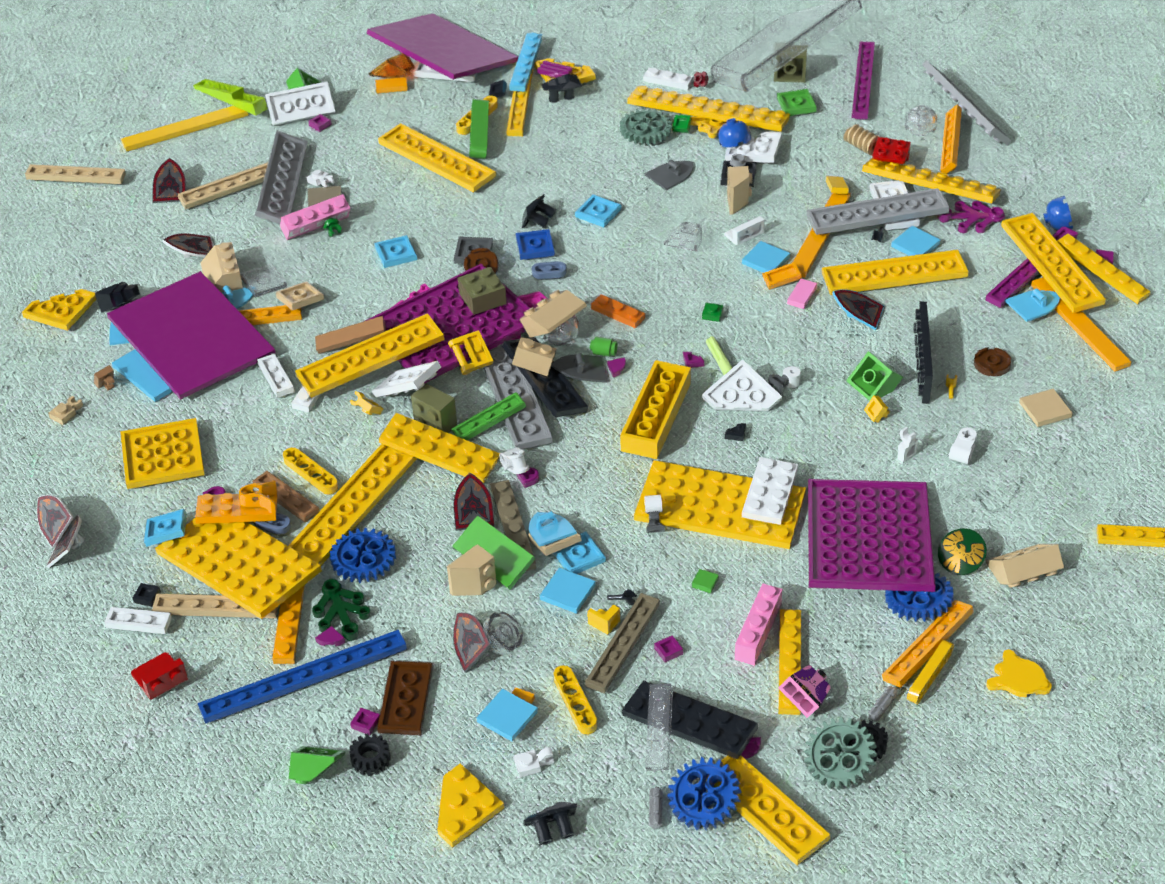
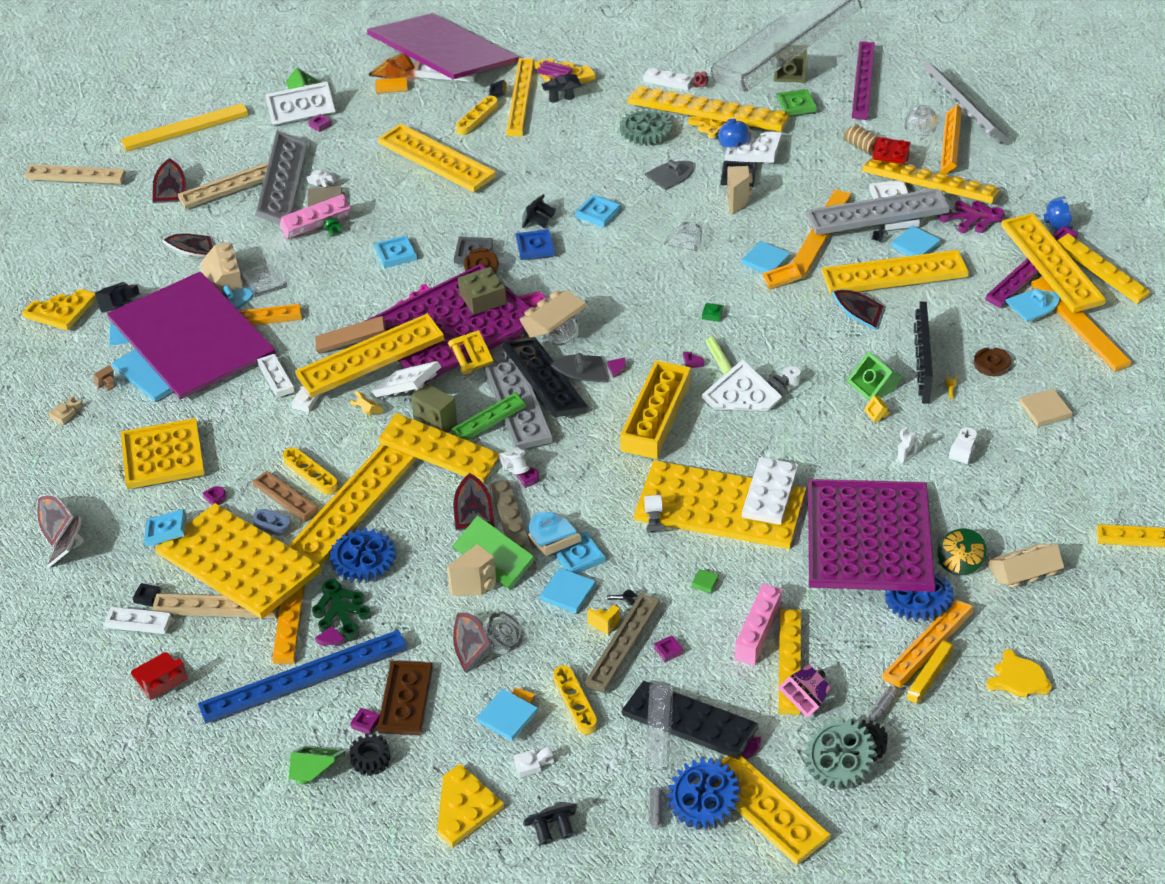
lime slope [193,79,268,116] -> none
light orange plate [195,480,278,524] -> none
tan tile [276,281,324,311] -> none
bright green beam [469,99,489,159] -> none
medium azure plate [509,33,542,92] -> none
tan slope [512,337,556,376] -> none
sand blue plate [532,261,567,280] -> none
bright green brick [590,336,618,357] -> none
orange plate [591,294,645,328] -> none
green plate [672,115,692,133] -> none
white panel [724,216,765,246] -> none
black tile [725,423,746,441] -> none
light grey plate [730,154,746,167] -> none
bright pink tile [787,279,817,309] -> none
yellow tile [826,176,849,194] -> none
magenta tile [1095,249,1114,265] -> none

